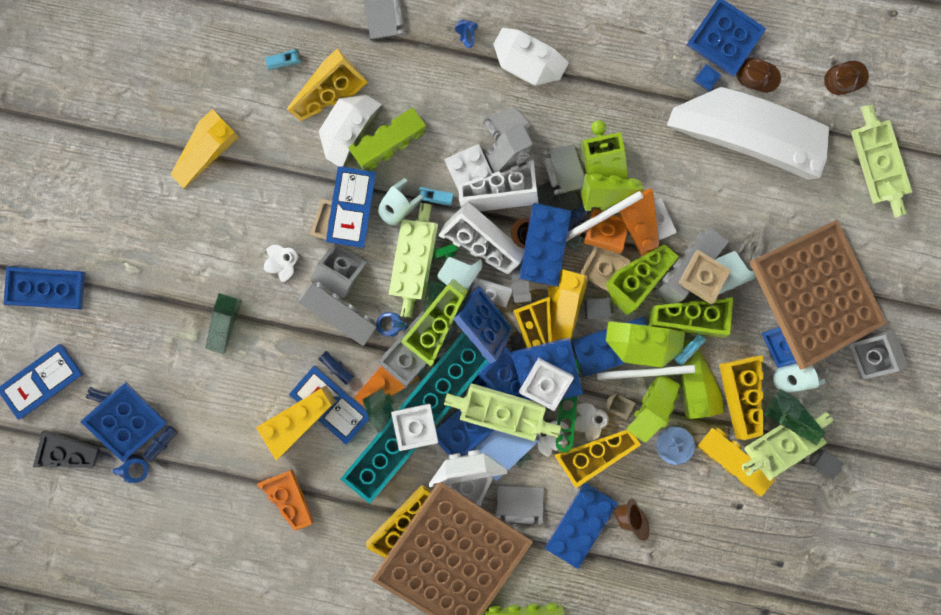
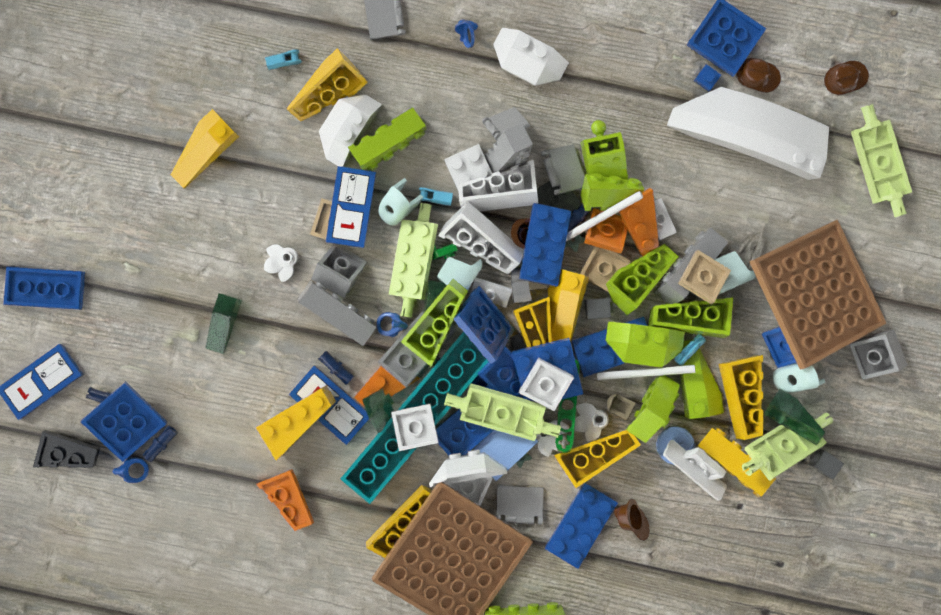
none -> white bracket [663,440,727,501]

